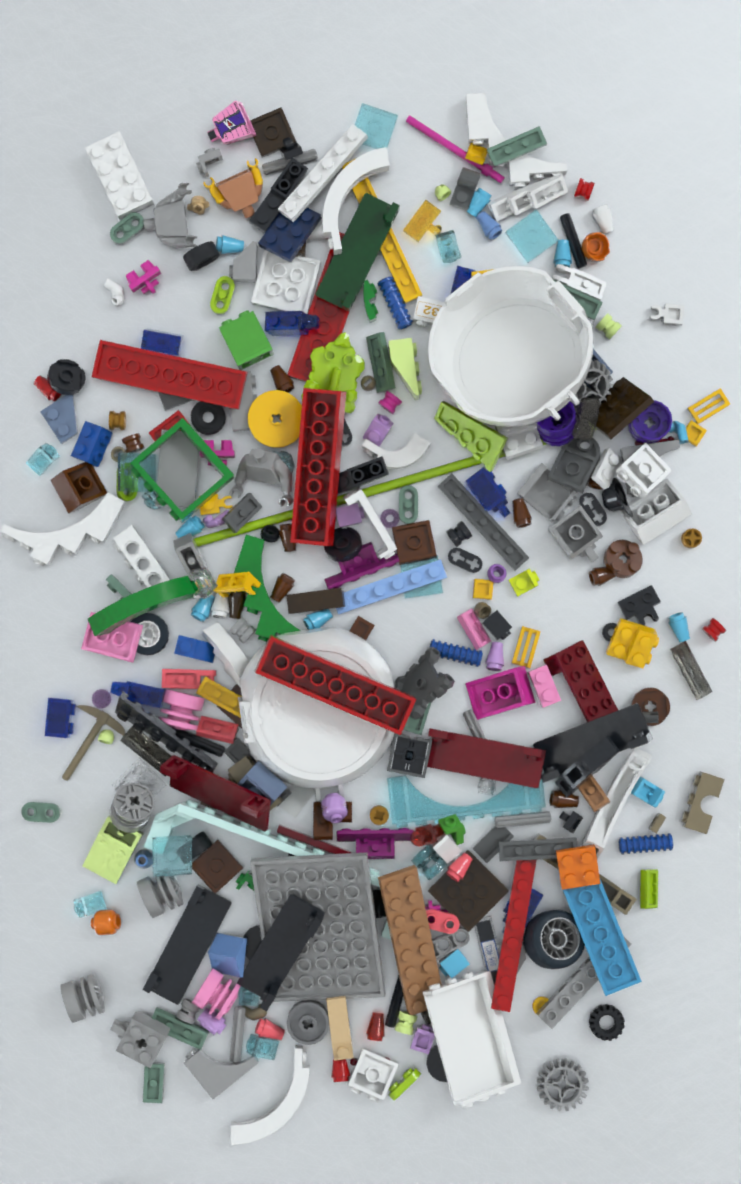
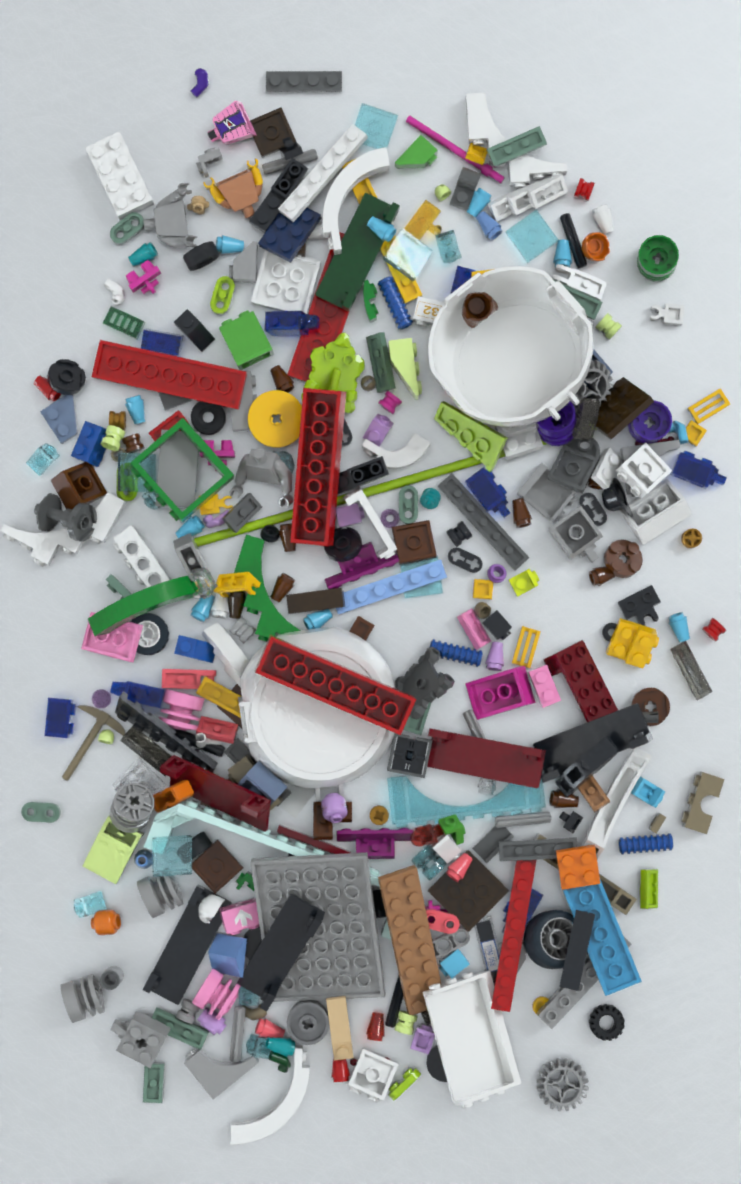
none -> dark grey piece [34,493,97,542]
none -> dark grey pin [100,966,124,990]
none -> yellowish green wheel [101,425,125,451]
none -> clear green slope [103,306,145,340]
none -> medium azure cone [125,395,145,424]
none -> teal cone [128,242,158,267]
none -> orange brick [153,780,194,812]
none -> black slope [174,309,215,352]
none -> dark purple arm [190,68,209,98]
none -> white hand [196,733,222,748]
none -> white hair [199,895,225,923]
none -> bright pink brick [219,898,260,935]
none -> teal cone [265,1037,295,1057]
none -> dark grey plate [266,71,342,92]
none -> dark green arm [268,1051,291,1073]
none -> medium azure cone [367,216,396,242]
none -> clear light blue tile [383,228,433,281]
none -> bright green slope [395,135,438,169]
none -> teal wheel [420,488,441,509]
none -> reddish brown hair [462,292,498,328]
none -> black tile [559,910,595,991]
none -> green wheel [637,235,679,282]
none -> clear blue hinge [670,451,727,489]

